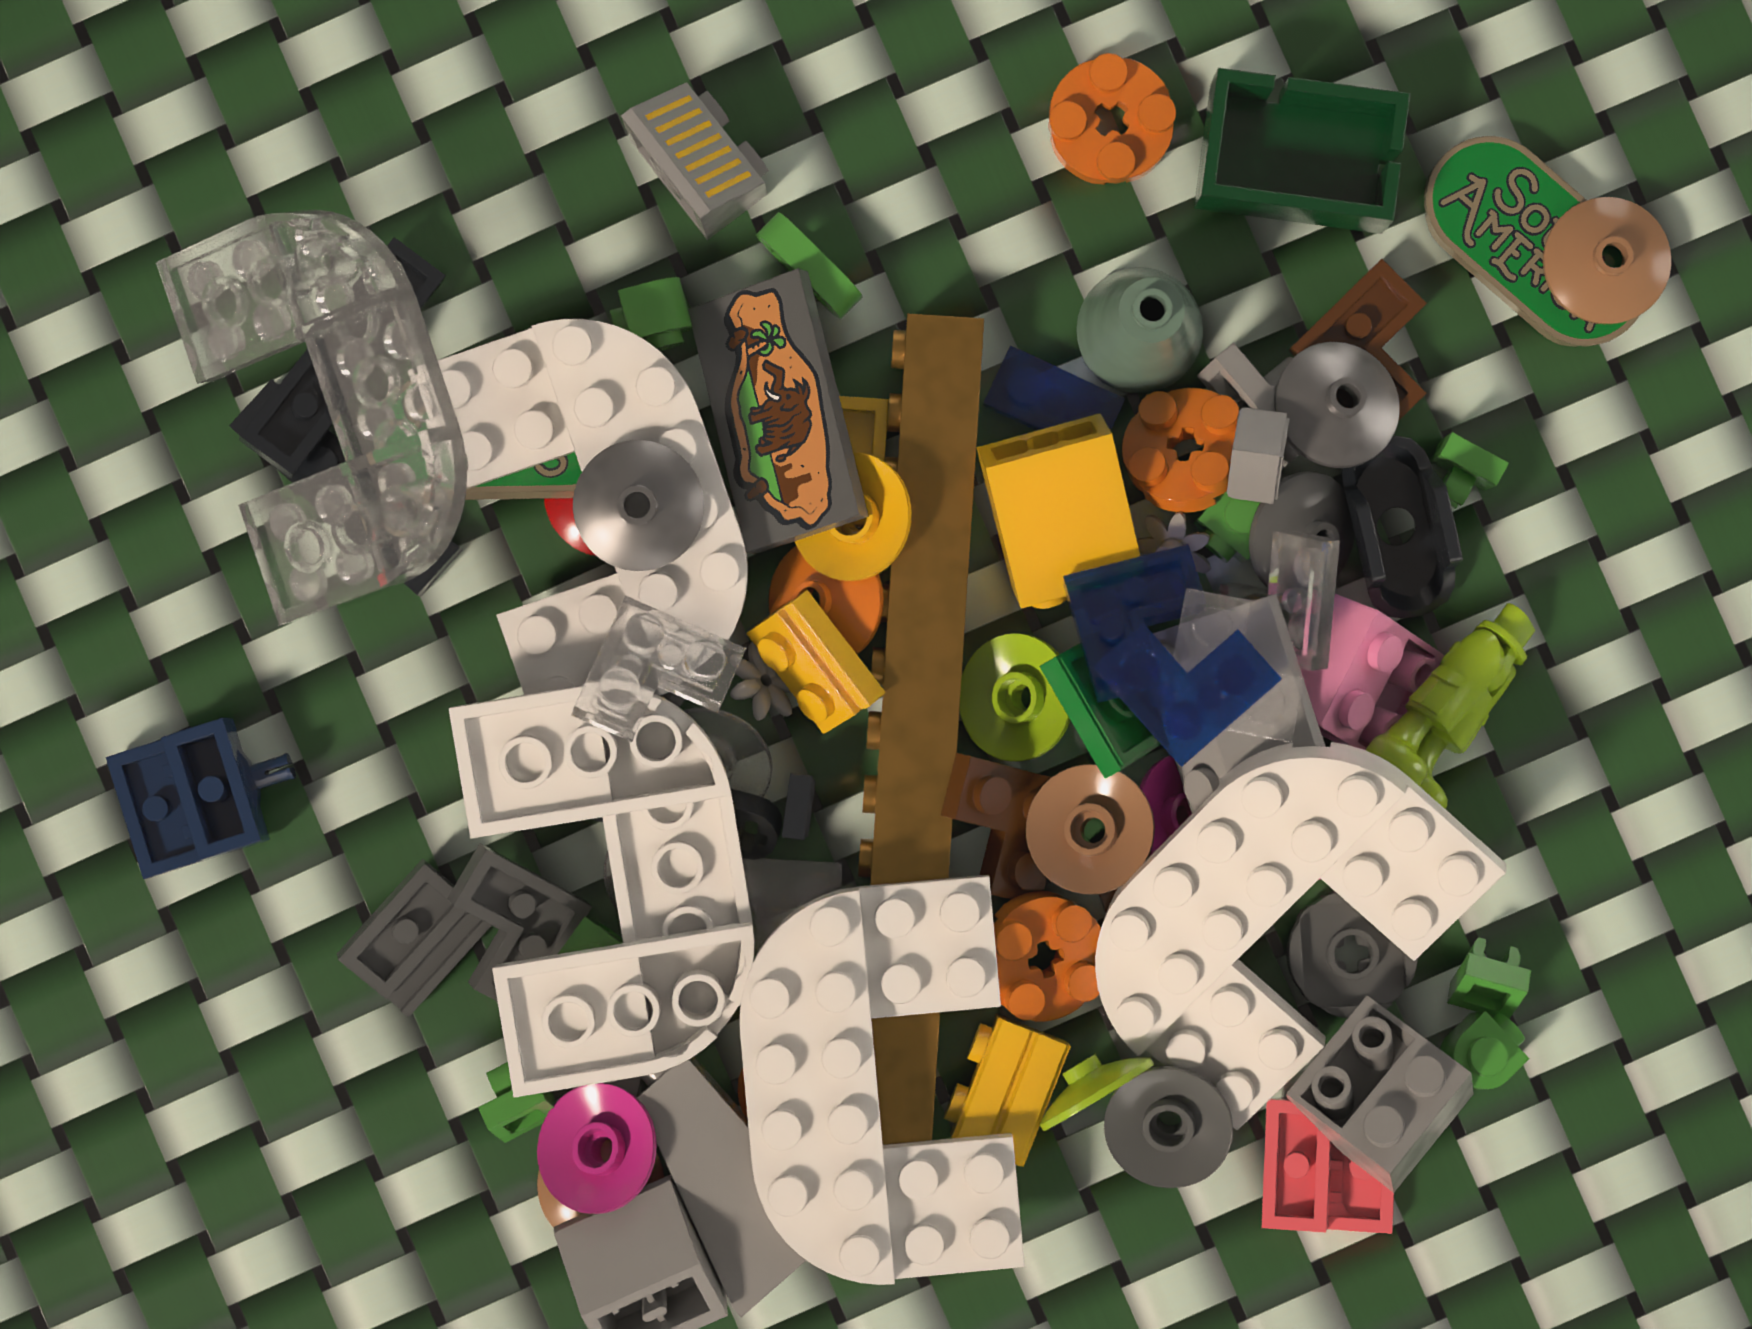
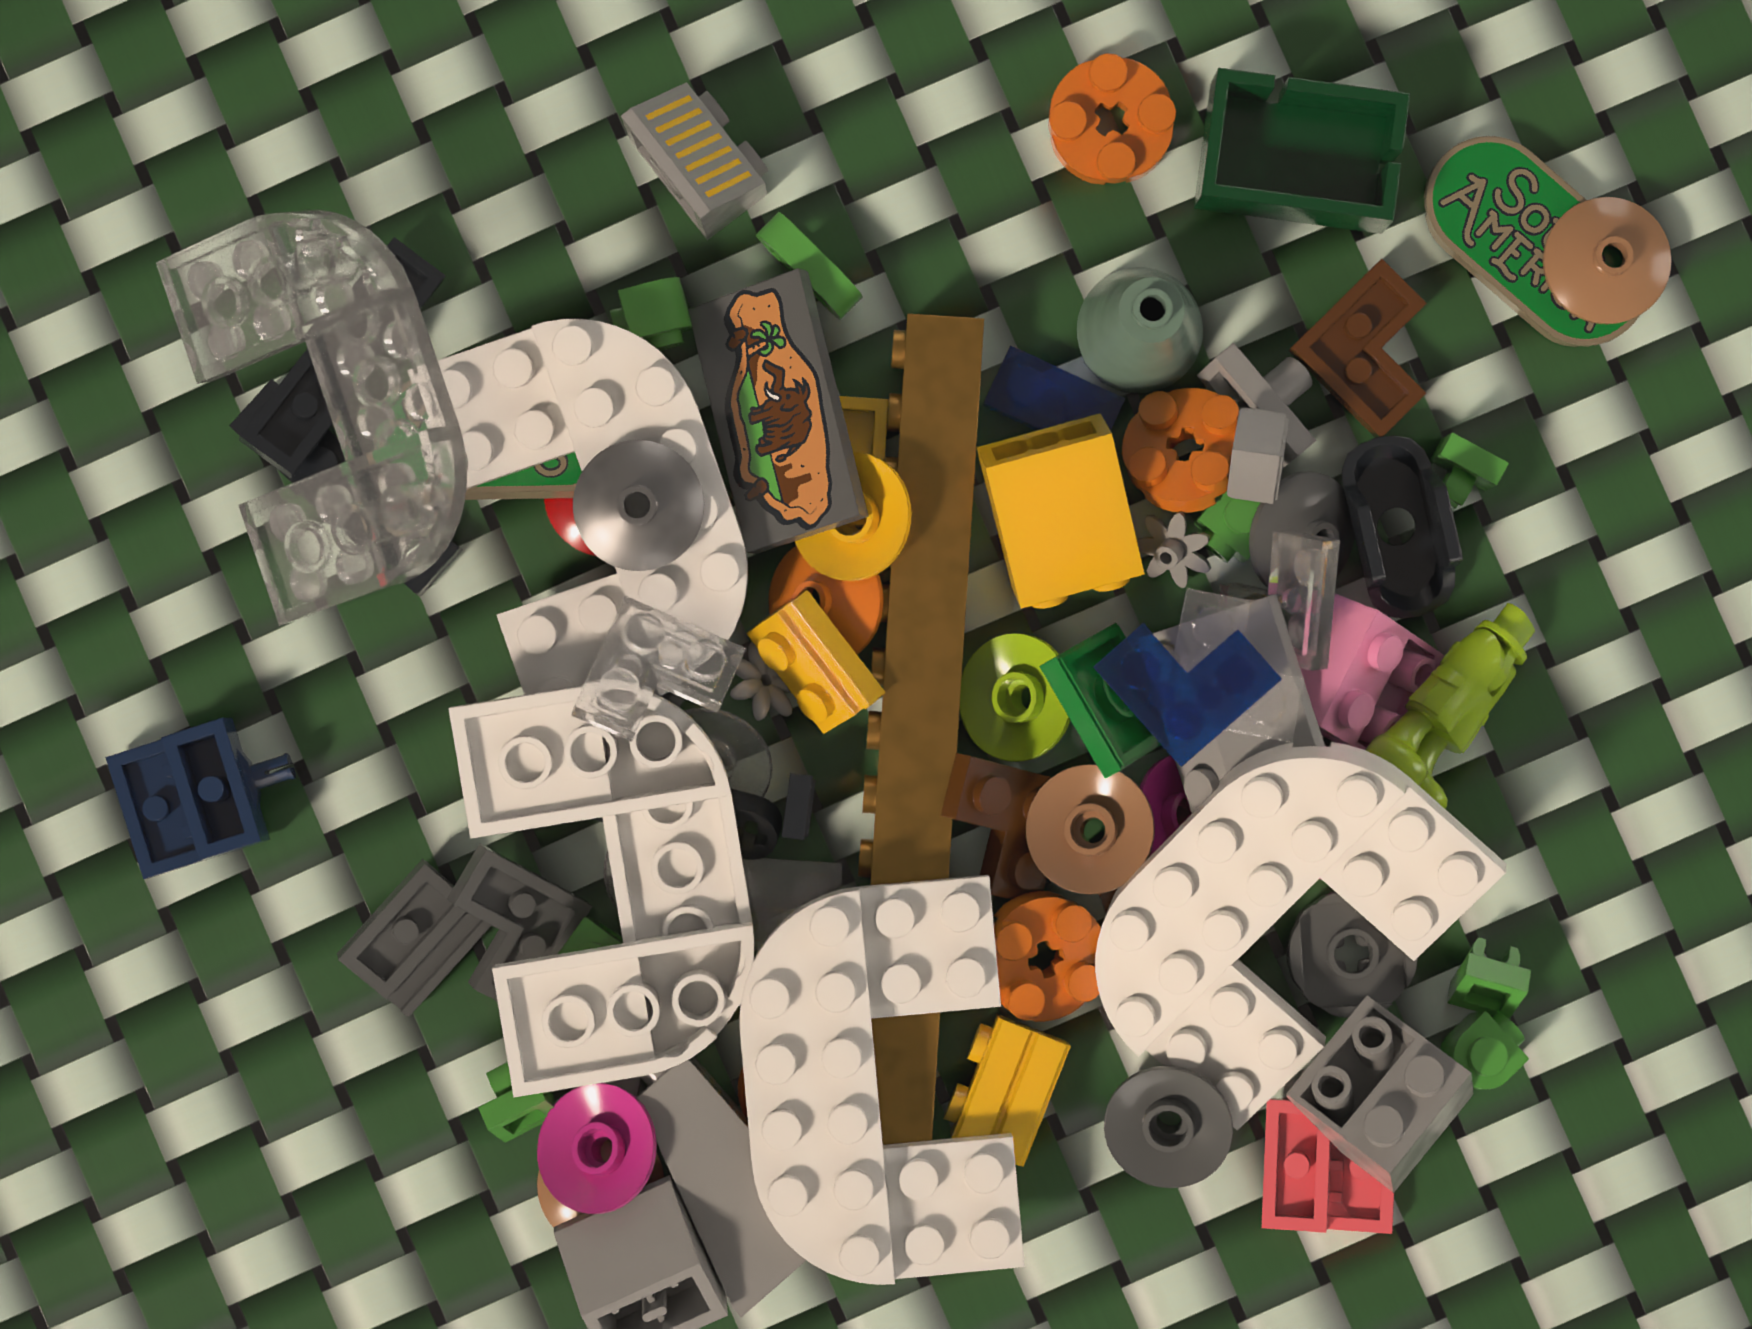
lime dish [1039,1054,1154,1131] -> none
clear blue plate [1063,544,1207,703] -> none
flat silver dish [1274,342,1399,468] -> none

